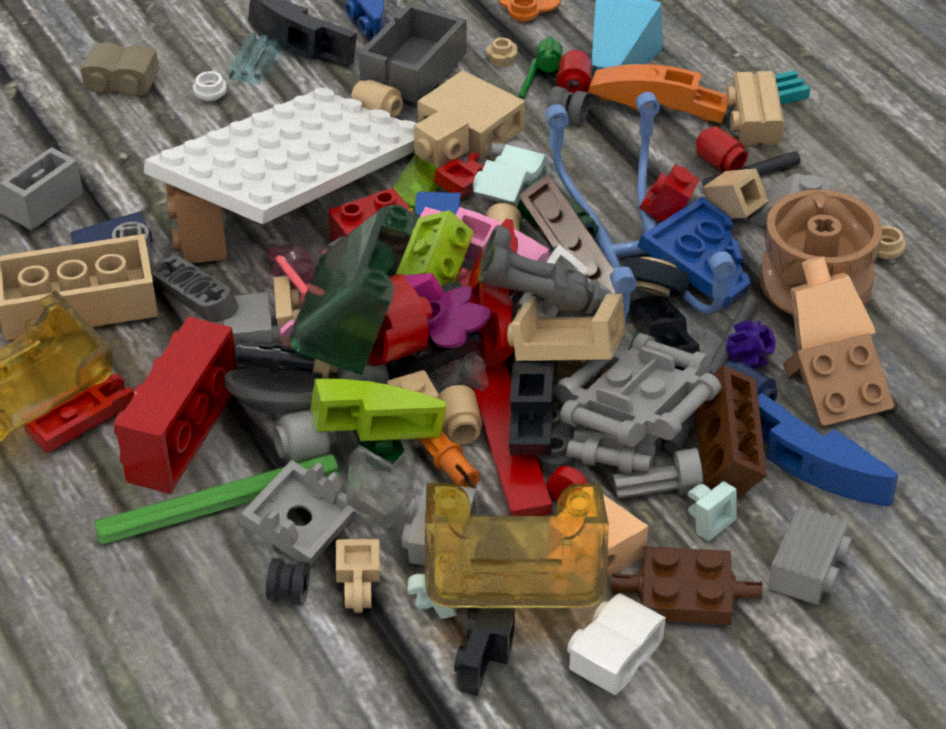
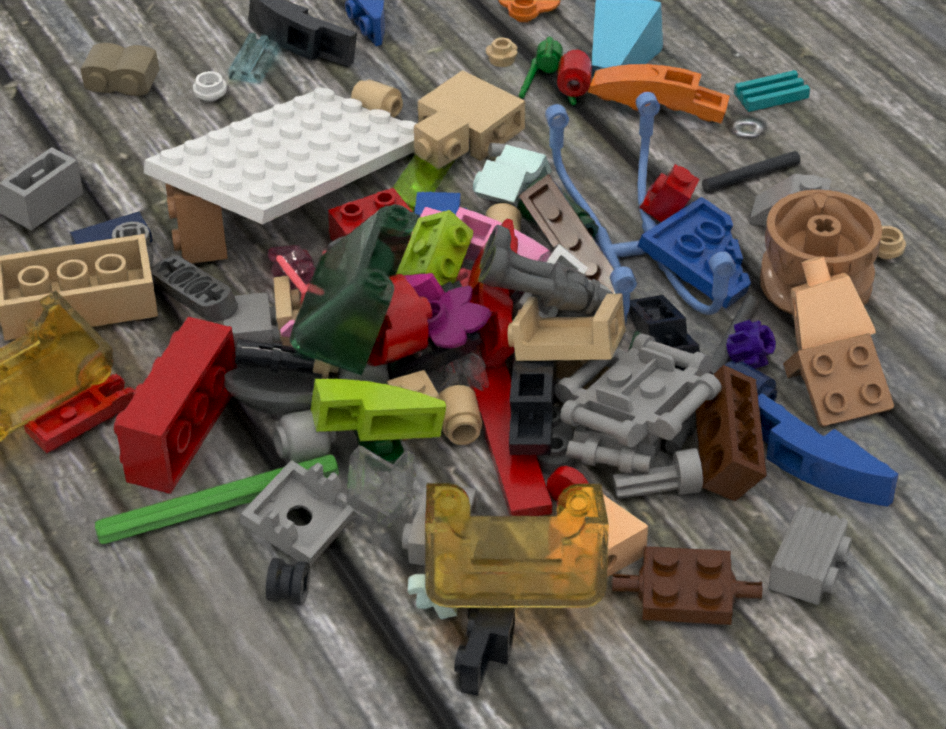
tan plate [336,539,380,613] -> none
dark grey piece [359,3,467,104] -> none
orange axle [418,431,481,488] -> none
red plate [433,152,484,198] -> none
dark grey wheel [547,86,590,126] -> none
white brick [567,593,666,695] -> none
black wheel [623,257,690,297] -> none
light aqua tile [688,481,737,542] -> none
red brick [696,126,748,173] -> none
tan brick [703,169,768,219] -> none
tan brick [726,71,784,146] -> none

